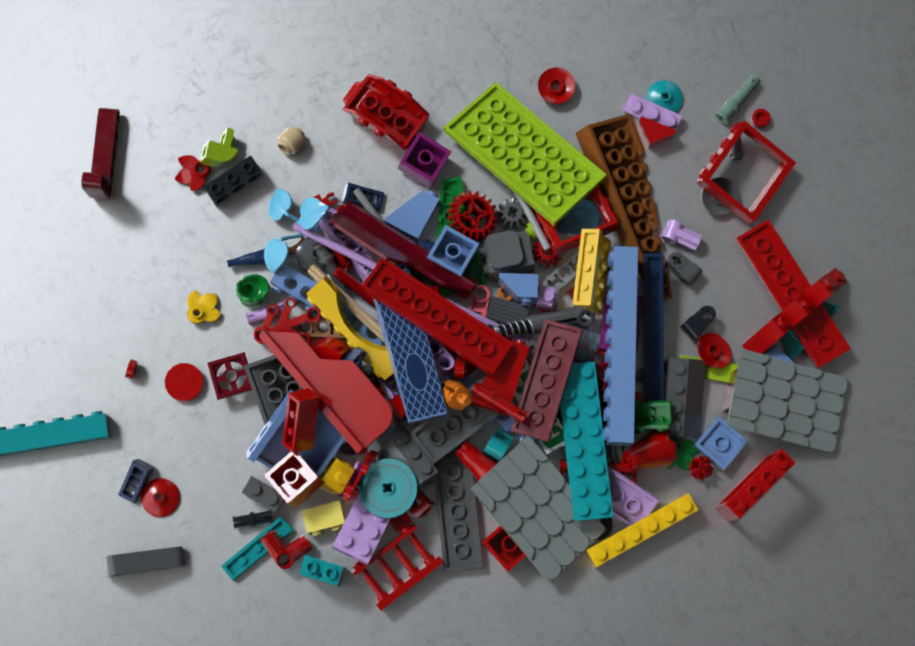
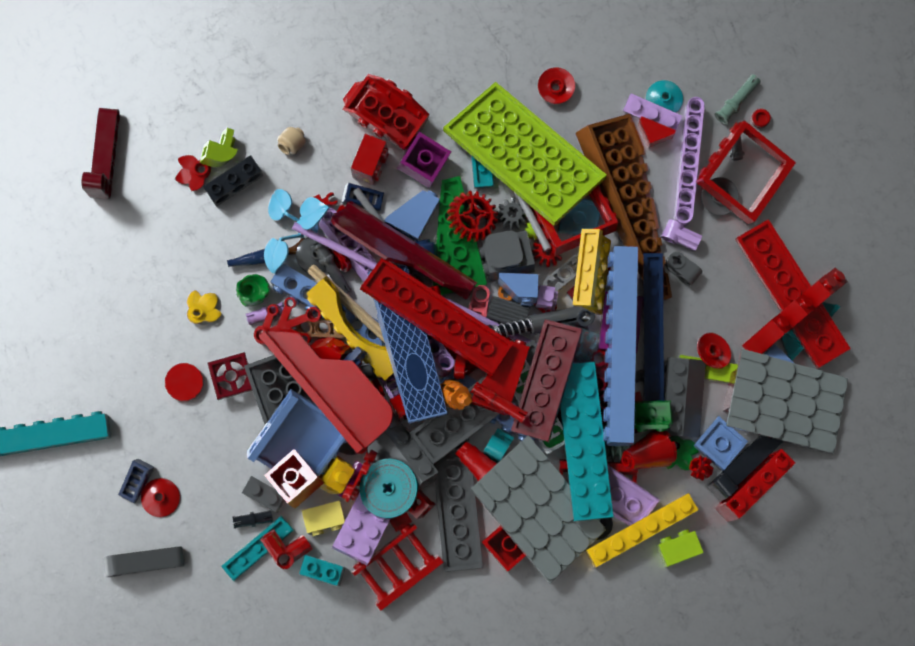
red tile [125,359,138,379] -> none
red brick [282,388,320,454] -> none
red axle [333,267,376,308] -> none
medium blue slope [427,225,479,277] -> none
black piece [680,305,716,341] -> none
none -> red brick [351,134,389,185]
none -> teal plate [471,155,493,189]
none -> lime brick [656,529,704,567]
none -> lavender beam [674,97,705,227]
none -> black beam [707,435,784,501]

